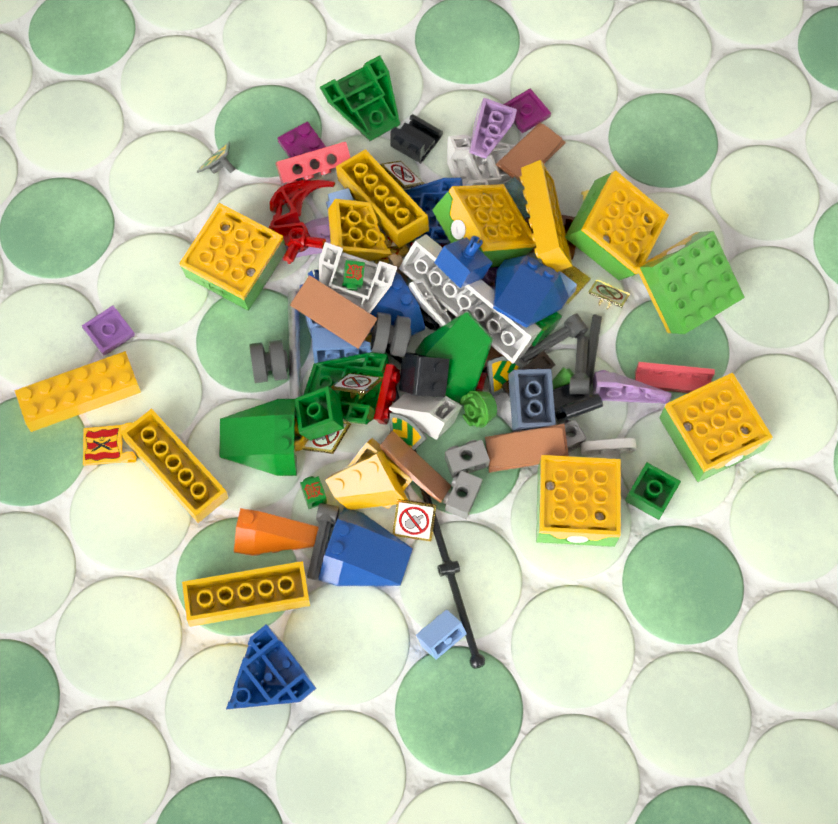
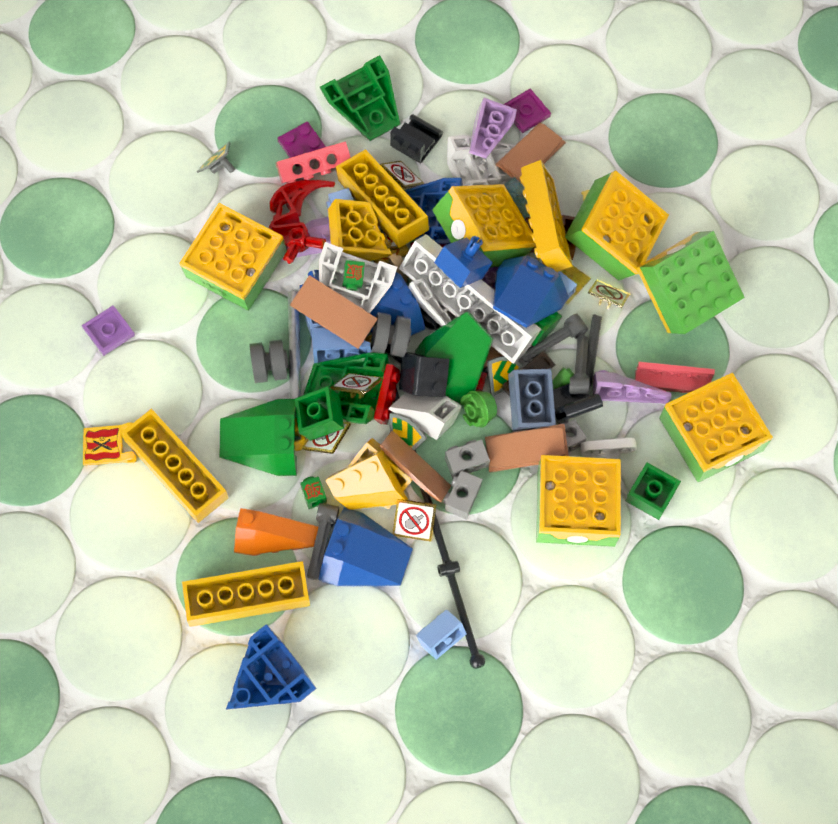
yellow brick [14,351,141,432] -> none

